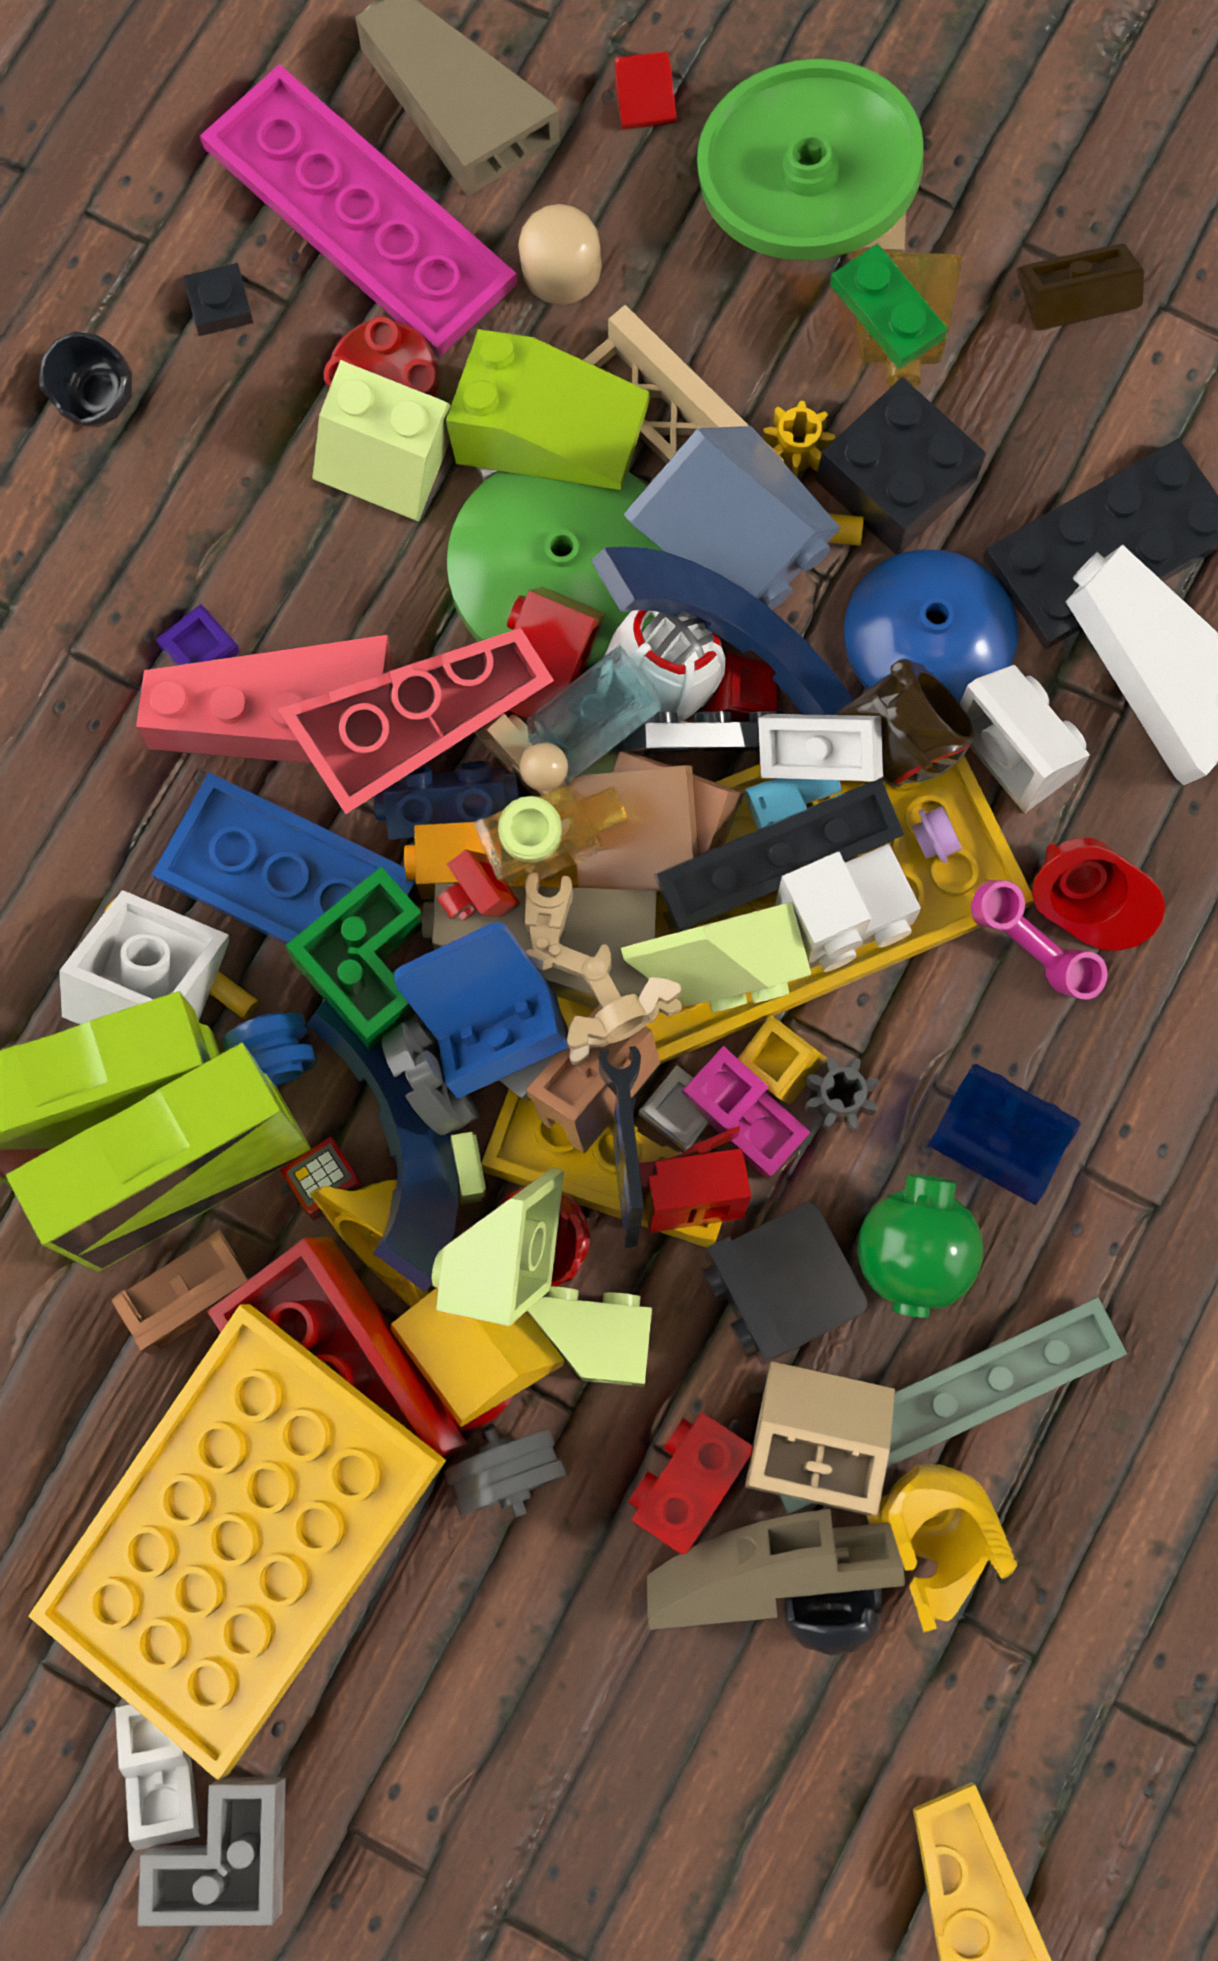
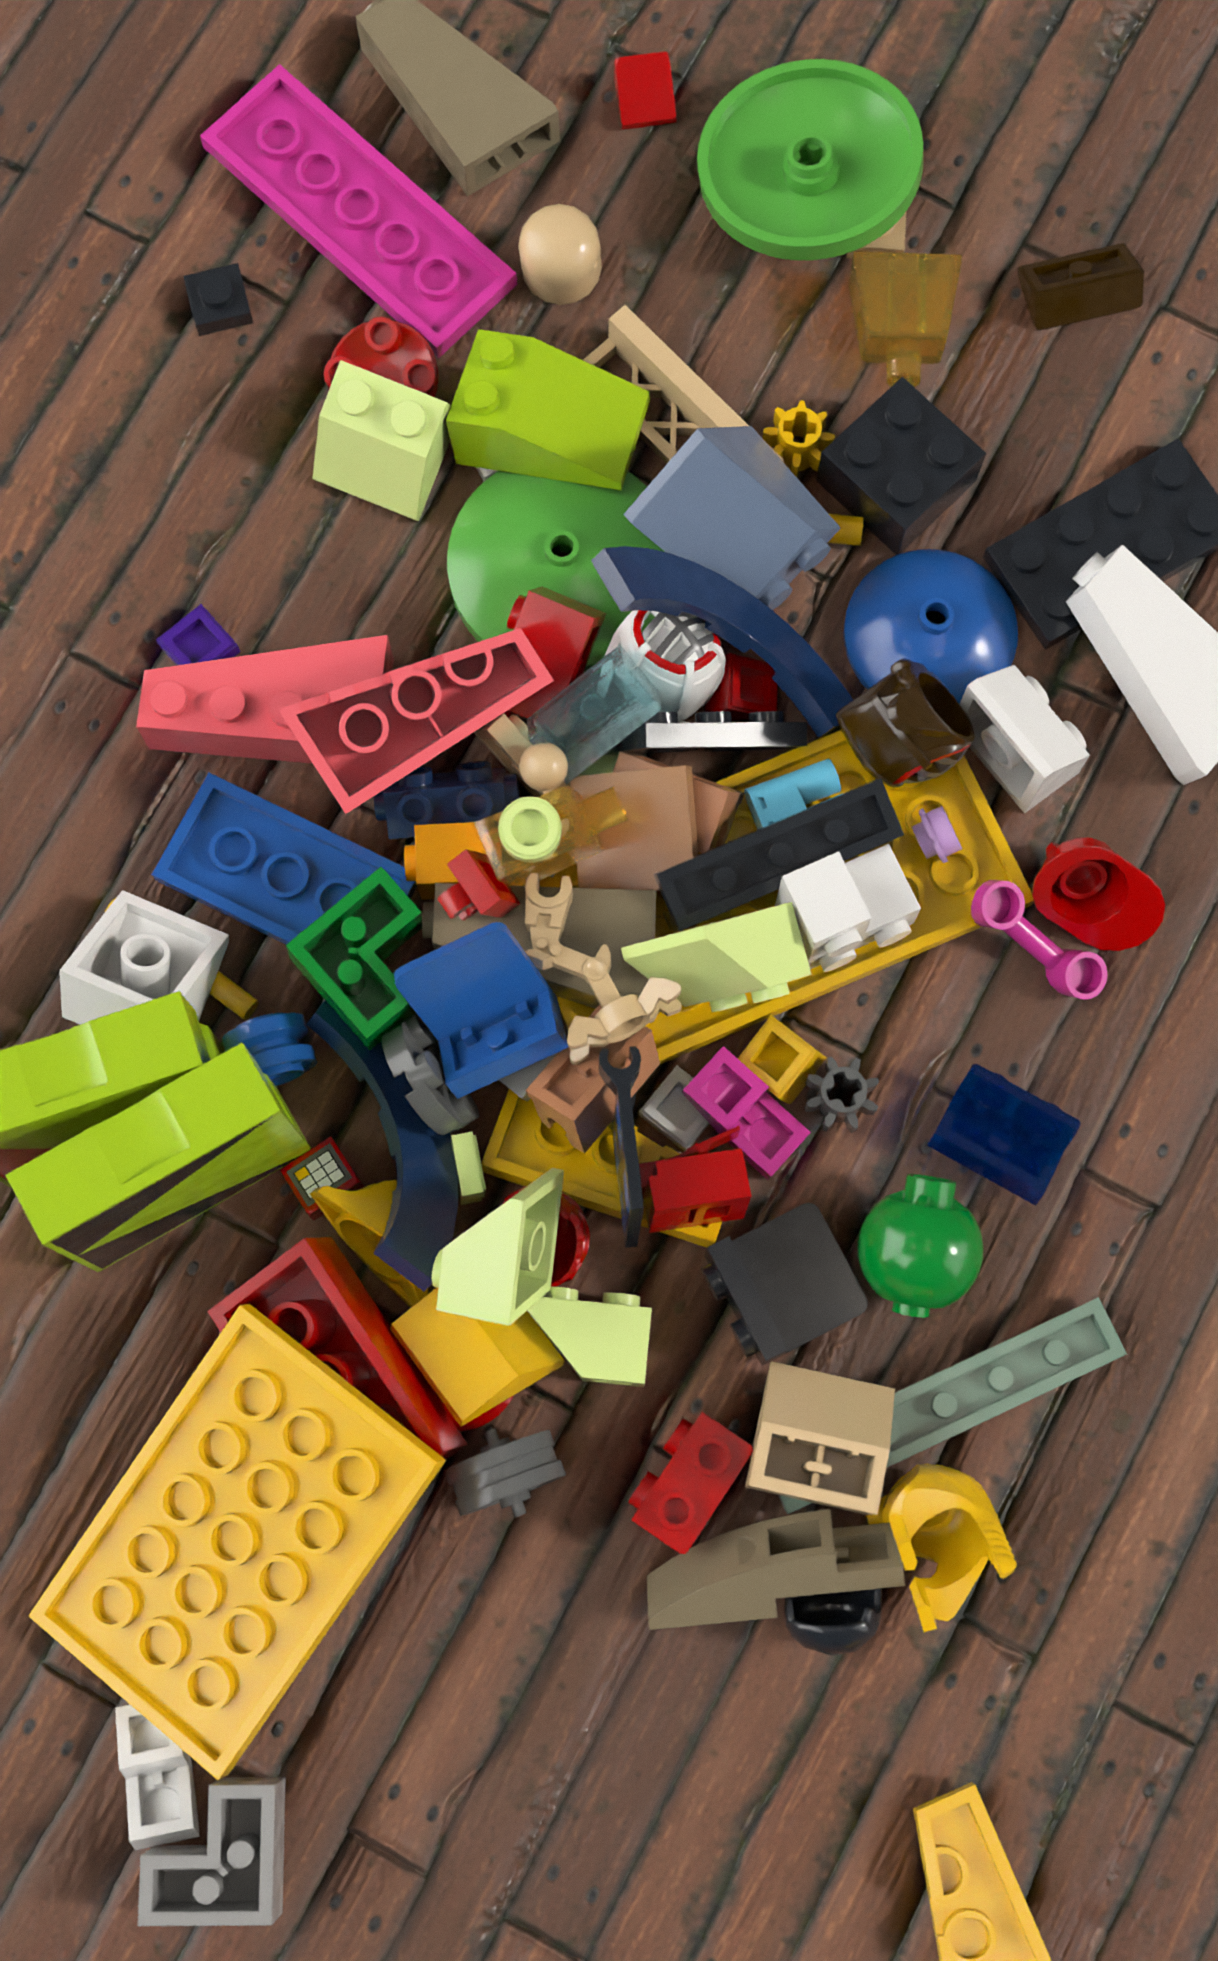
black hair [39,331,132,427] -> none
nougat hinge [112,1229,251,1355] -> none
white plate [758,714,883,781] -> none
green plate [830,243,948,370] -> none

